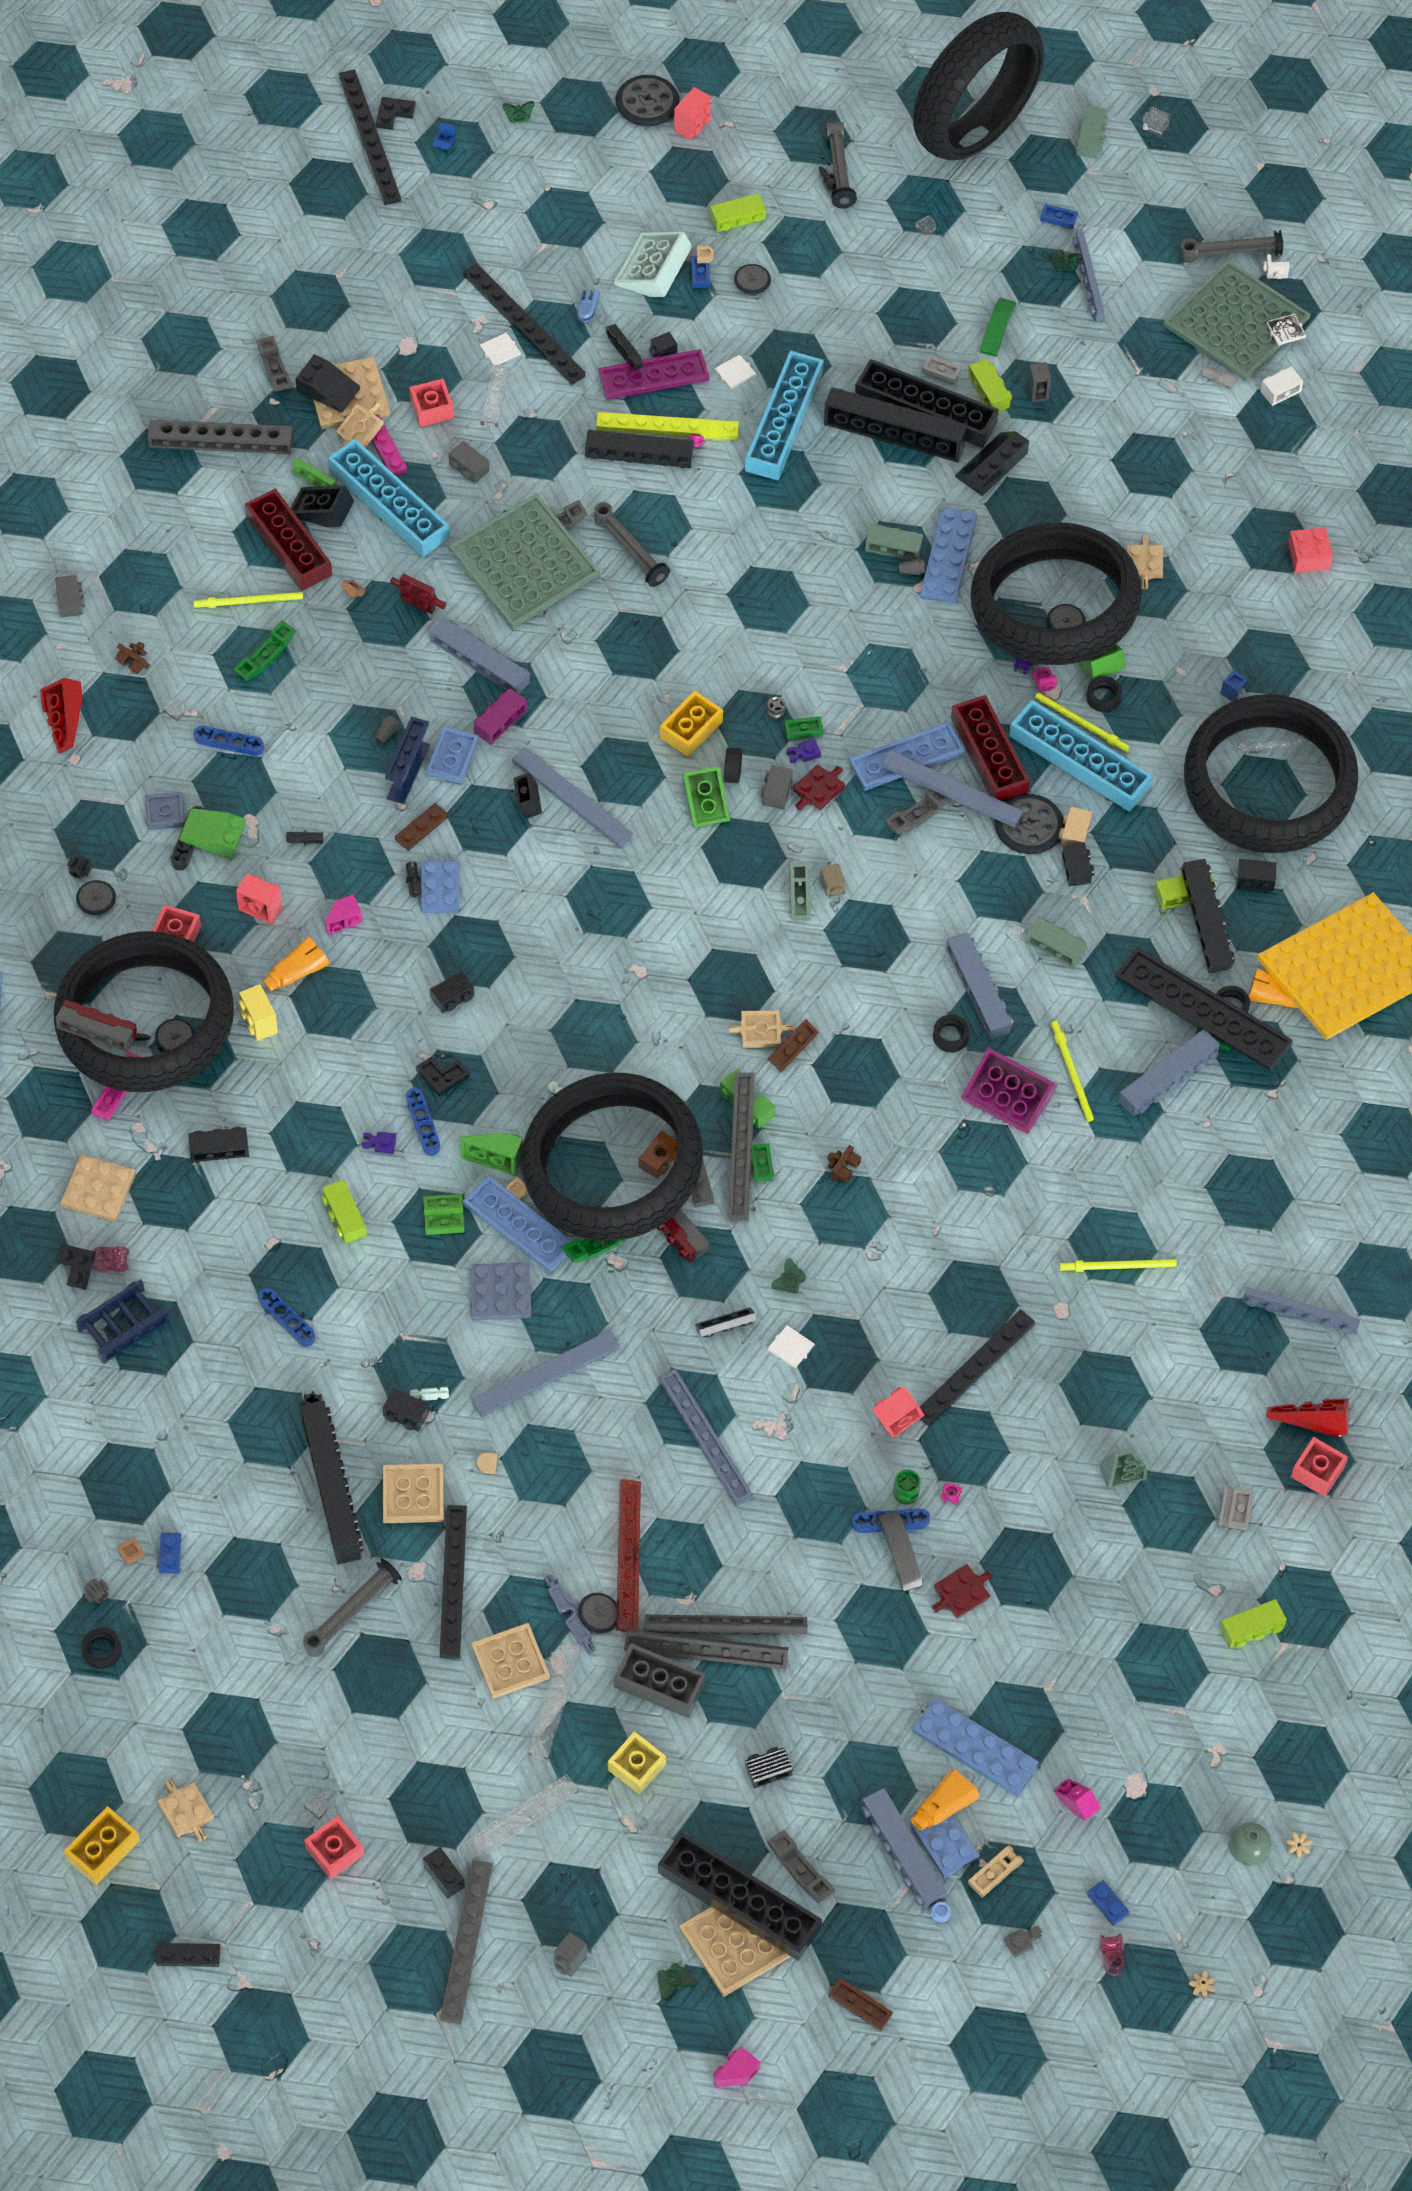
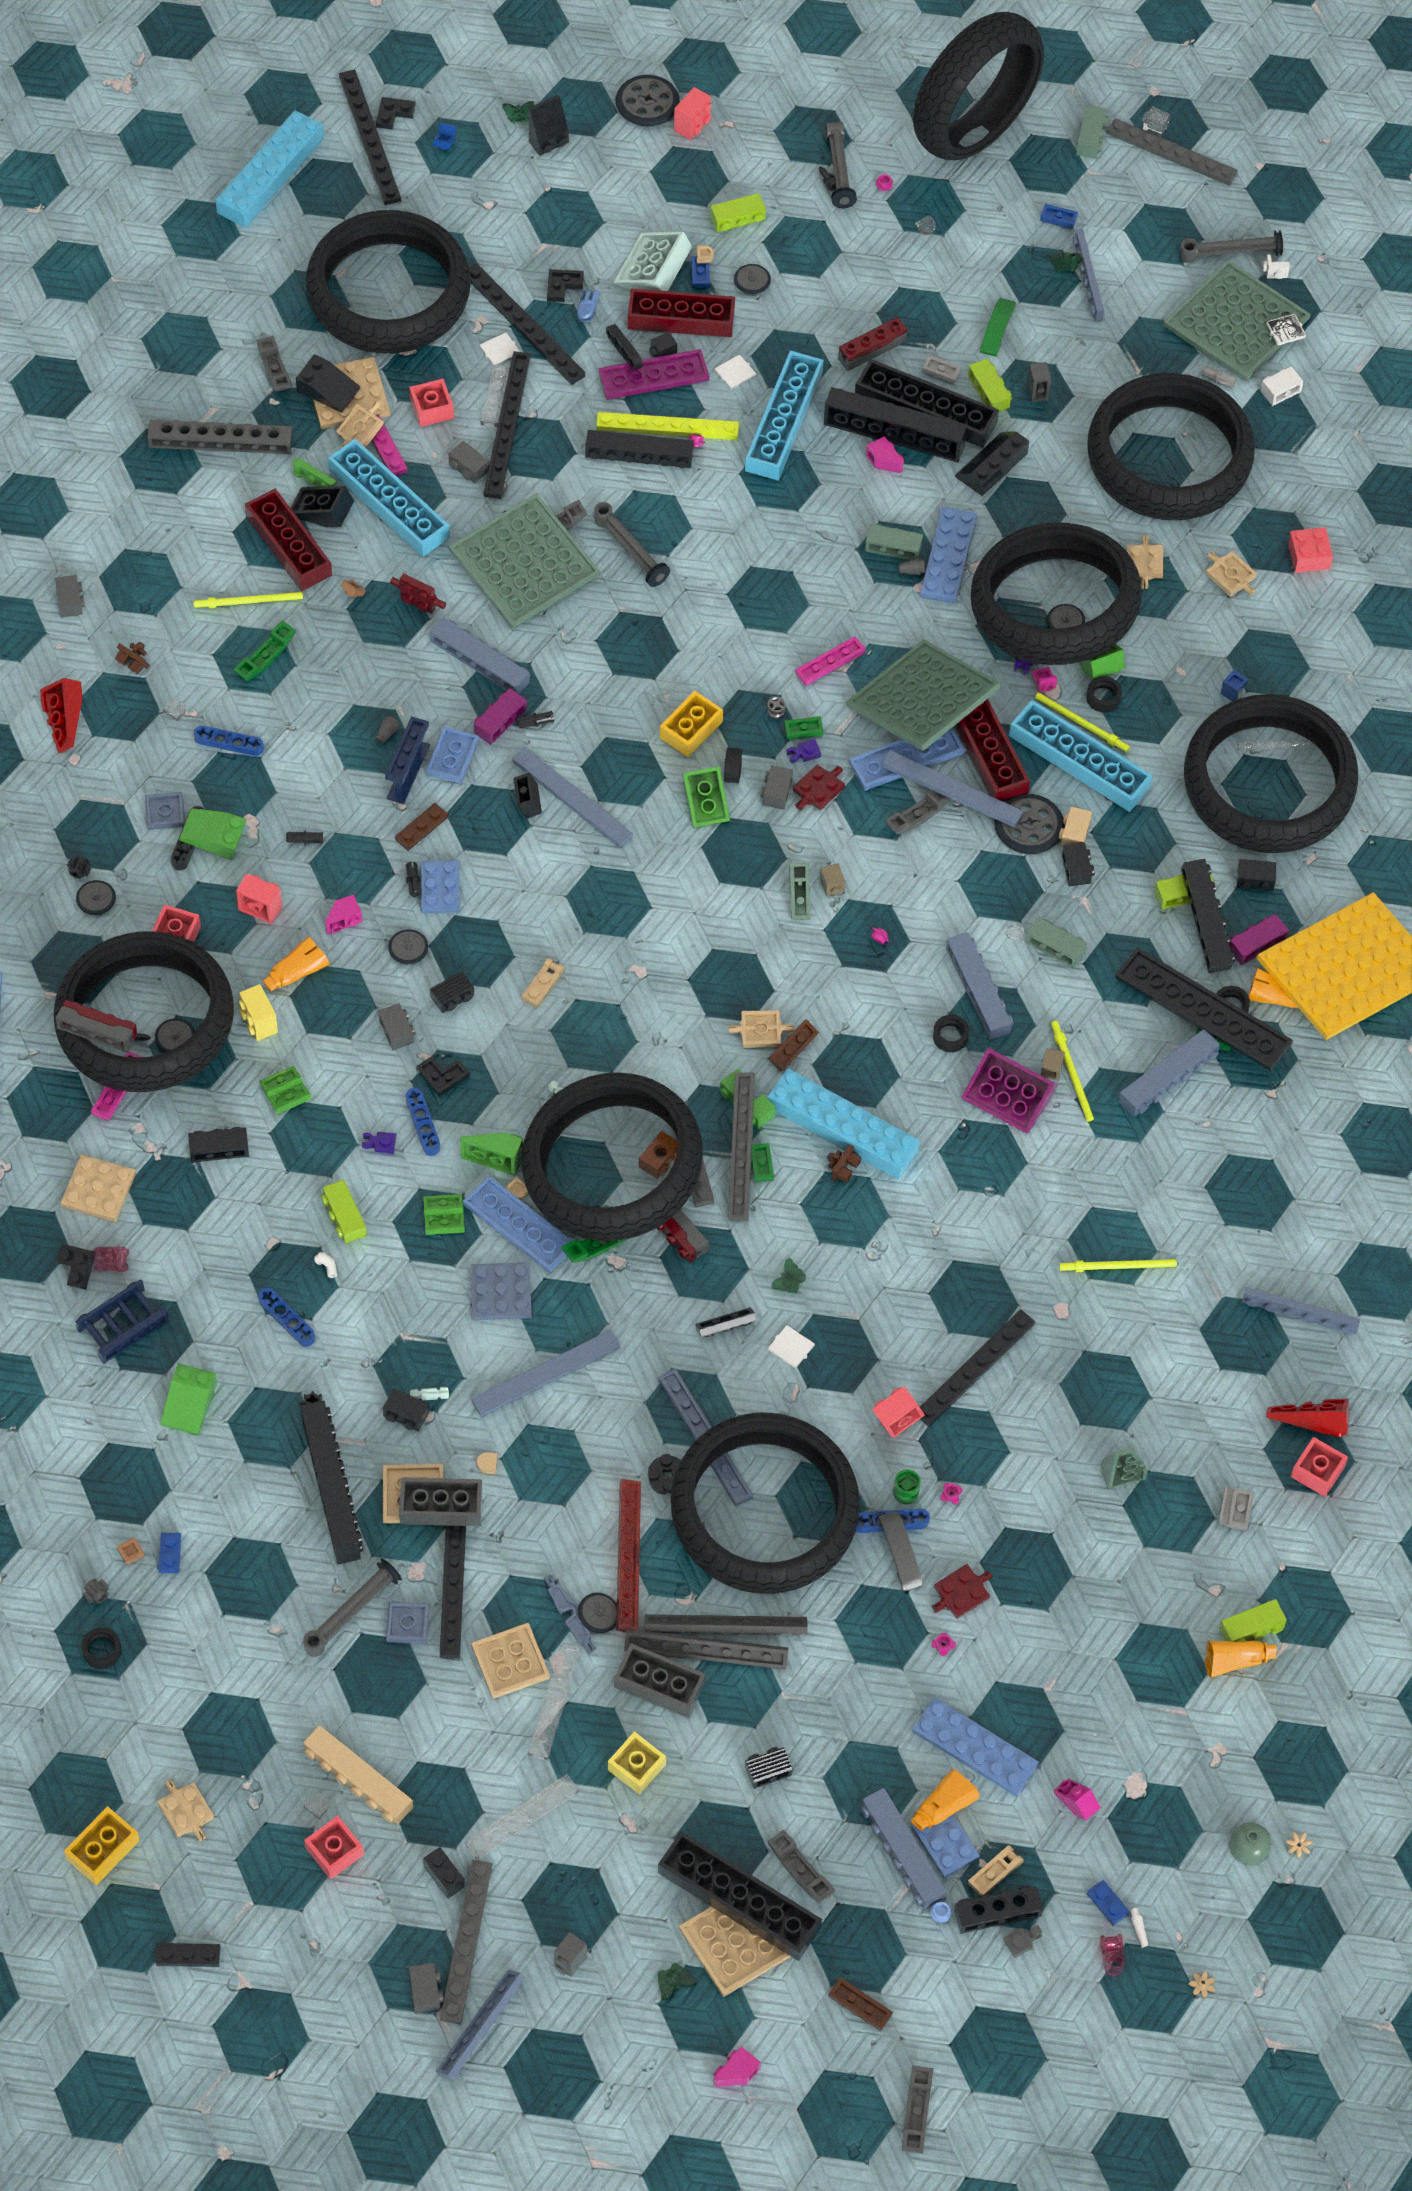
none -> bright green slope [160,1363,217,1435]
none -> medium azure brick [216,110,324,228]
none -> bright green slope [259,1066,312,1115]
none -> tan brick [303,1725,413,1825]
none -> black tyre [306,210,471,354]
none -> white arm [314,1252,337,1278]
none -> dark grey brick [378,1003,416,1051]
none -> sand blue tile [386,1602,430,1644]
none -> dark grey wheel [388,929,428,964]
none -> dark grey brick [399,1477,483,1526]
none -> dark grey brick [409,1963,444,2014]
none -> sand blue plate [436,1970,525,2080]
none -> black plate [484,351,531,499]
none -> black axle [517,711,554,728]
none -> tan plate [521,958,565,1009]
none -> black slope [528,95,569,156]
none -> black plate [547,269,584,302]
none -> dark red brick [627,288,735,337]
none -> black plate [648,1454,681,1495]
none -> black tyre [671,1412,860,1594]
none -> medium azure brick [768,1068,920,1180]
none -> dark pink plate [795,636,866,686]
none -> dark red piece [838,317,907,371]
none -> sand green plate [846,639,1001,751]
none -> dark pink slope [866,436,904,473]
none -> dark pink plate [871,927,889,945]
none -> dark pink plate [876,174,893,191]
none -> dark grey slope [901,2065,934,2154]
none -> dark pink plate [931,1633,956,1656]
none -> black brick [954,1885,1043,1934]
none -> dark tan brick [1041,1048,1065,1081]
none -> black tyre [1087,373,1255,520]
none -> dark grey plate [1107,118,1238,186]
none -> white animal [1130,1908,1148,1947]
none -> light orange piece [1205,1640,1277,1678]
none -> tan plate [1206,551,1257,597]
none -> magenta brick [1229,914,1289,966]

